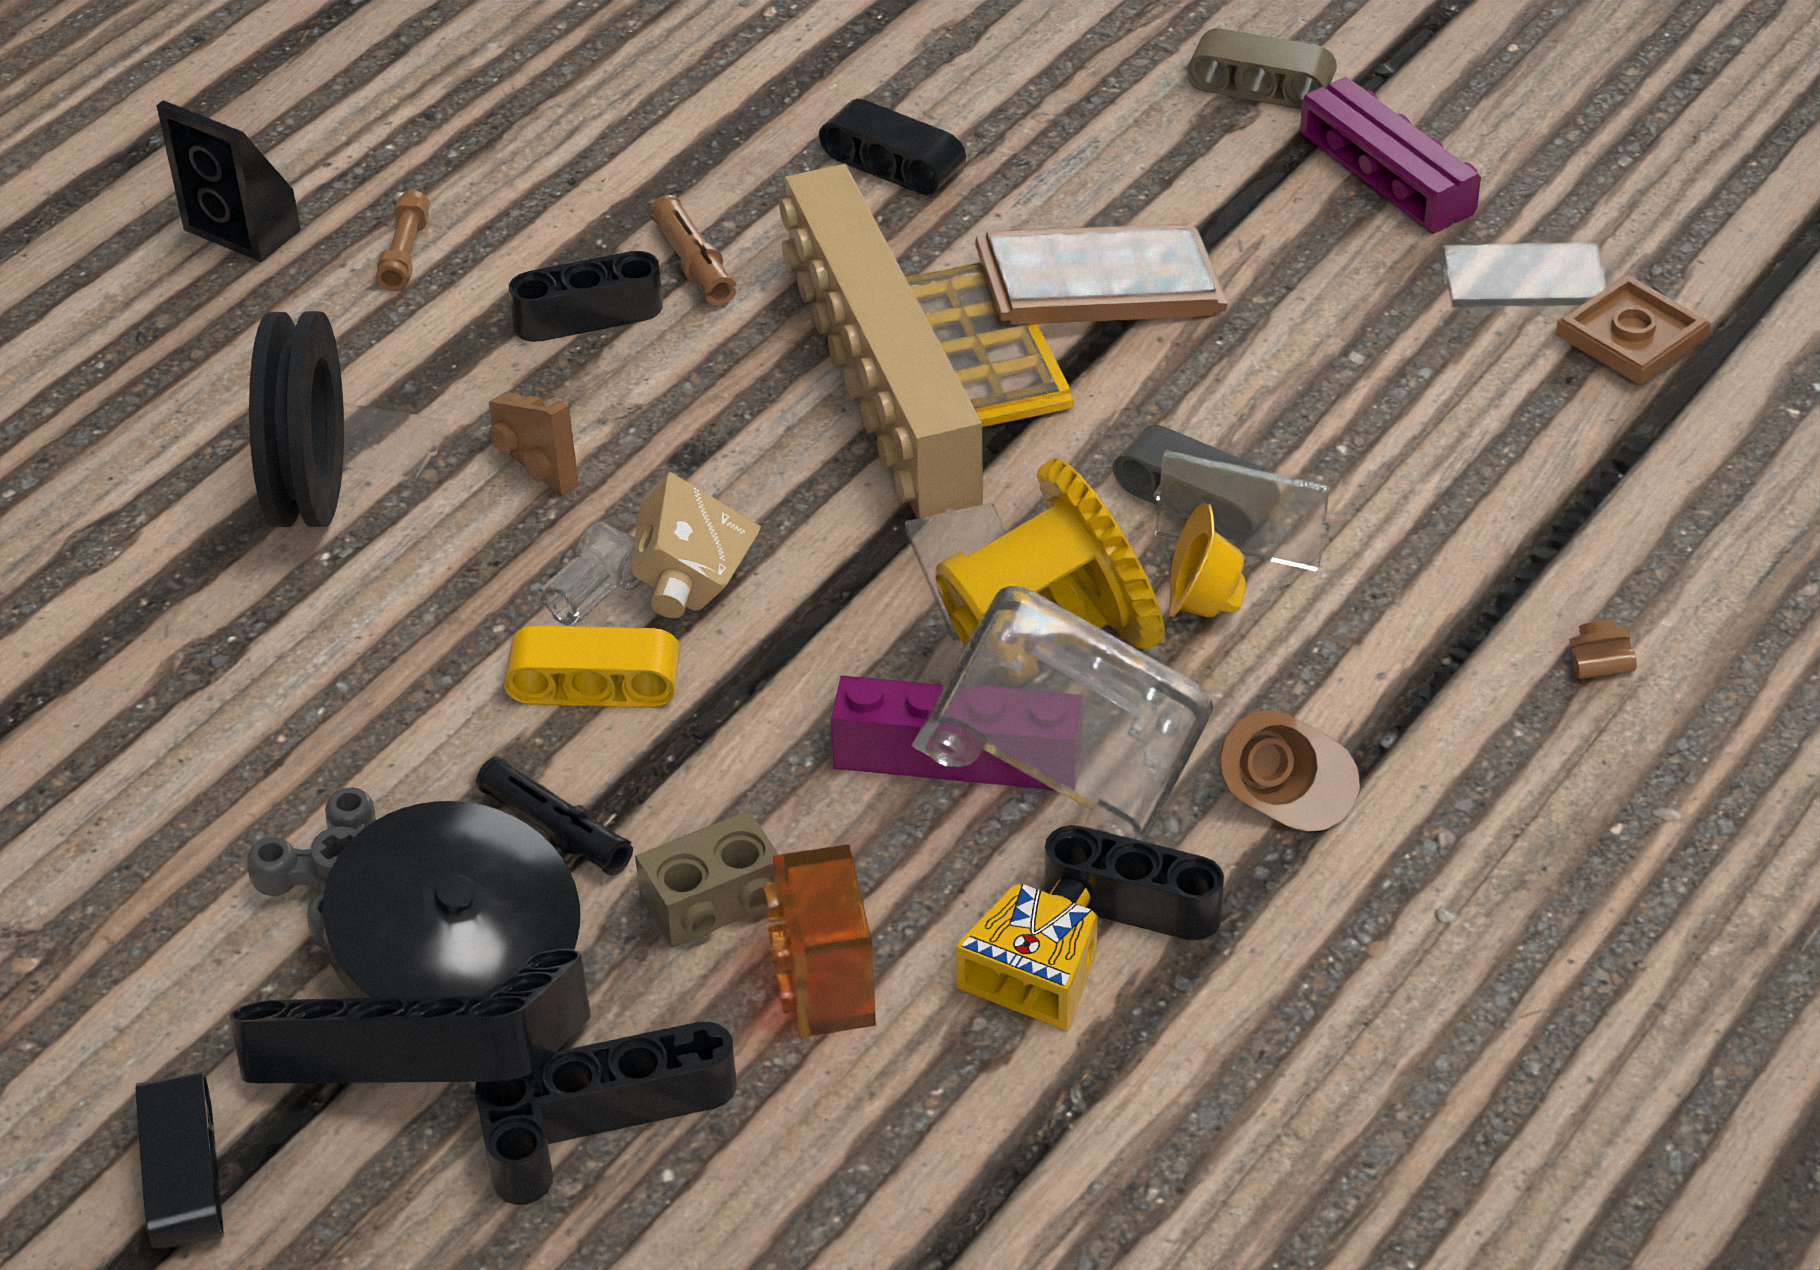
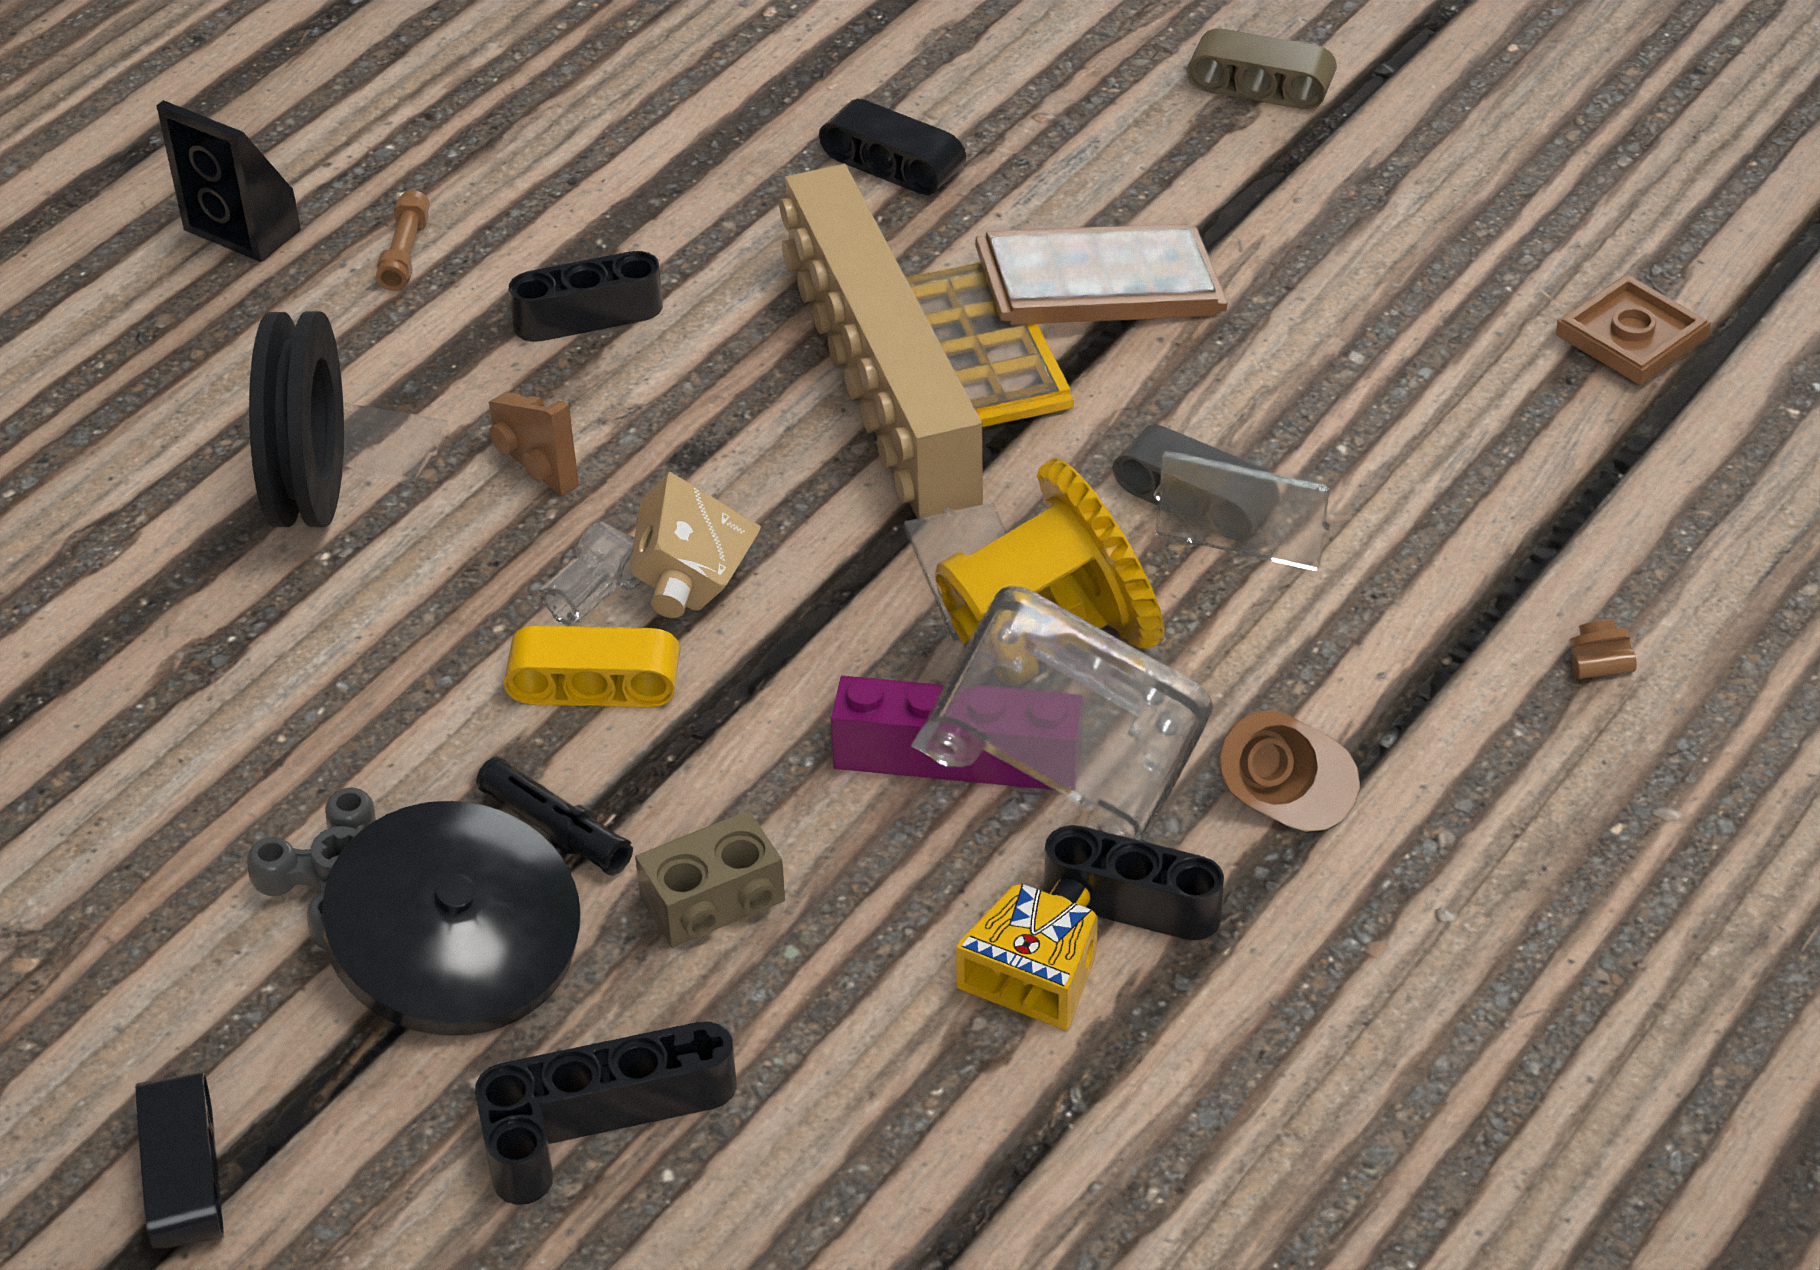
black beam [229,949,591,1084] -> none
medium nougat pin [650,195,737,306] -> none
clear orange brick [763,844,876,1038] -> none
yellow piece [1169,503,1246,617] -> none
magenta brick [1300,77,1481,234] -> none
clear piece [1442,243,1608,308] -> none

